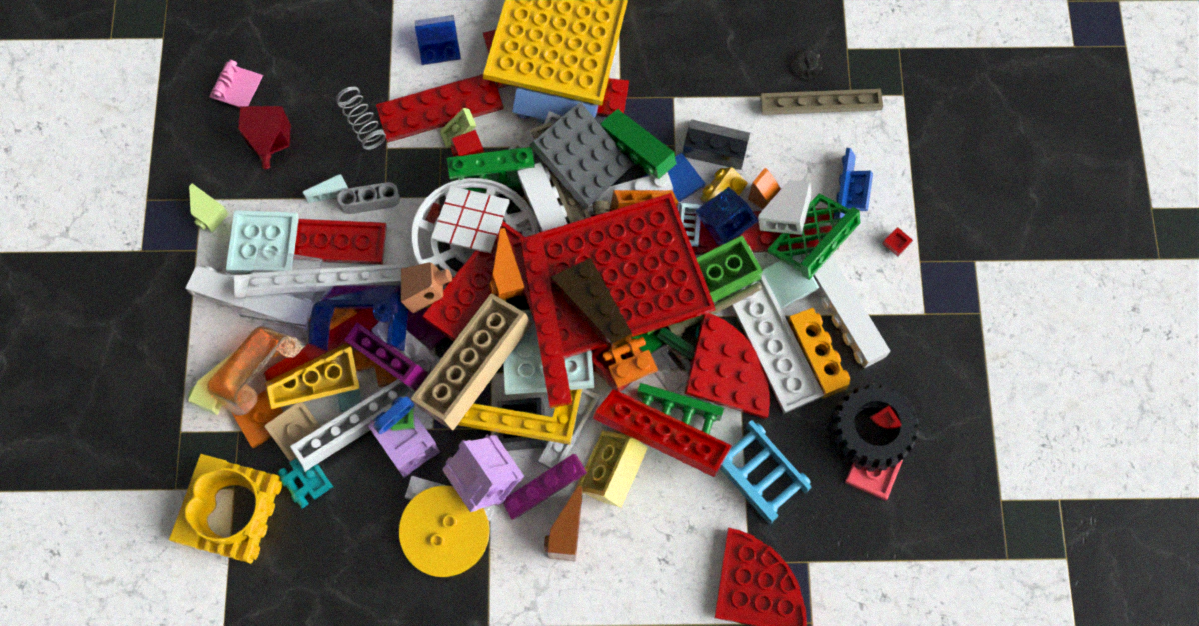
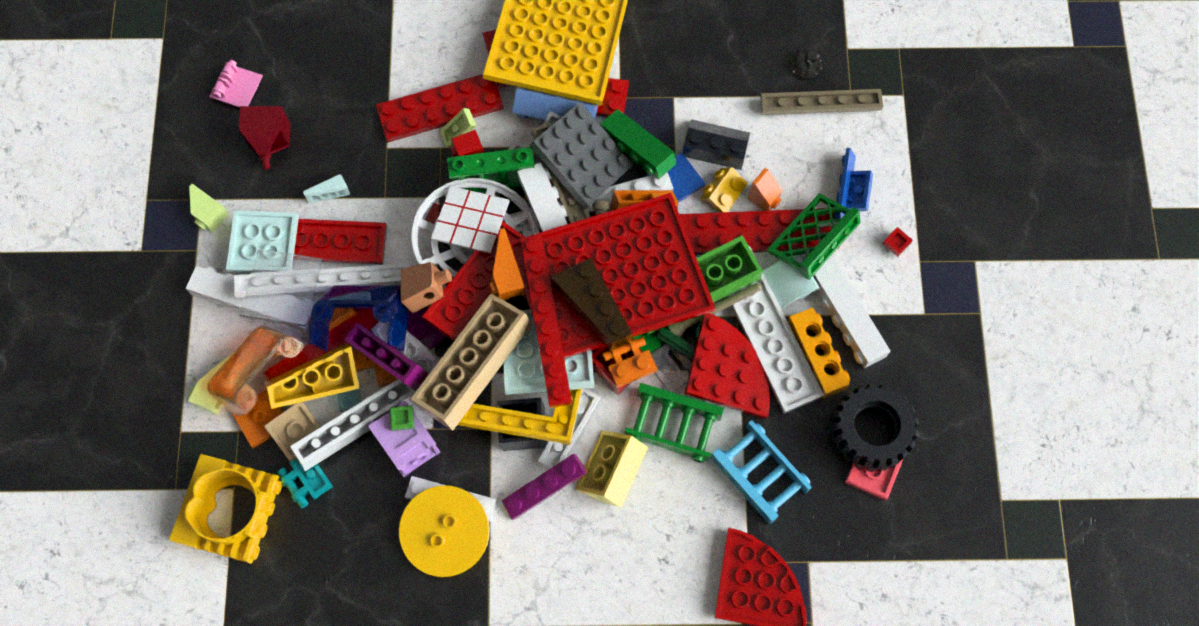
light grey piece [335,87,386,150] -> none
light grey beam [337,182,400,214] -> none
blue plate [373,397,414,434] -> none
clear blue slope [415,15,461,65] -> none
lavender container [442,435,524,512] -> none
dark orange slope [544,486,583,561] -> none
red plate [593,389,732,477] -> none
light aqua slope [679,203,702,247] -> none
clear blue slope [695,187,759,245] -> none
white slope [758,180,811,235] -> none
red tile [870,406,902,429] -> none

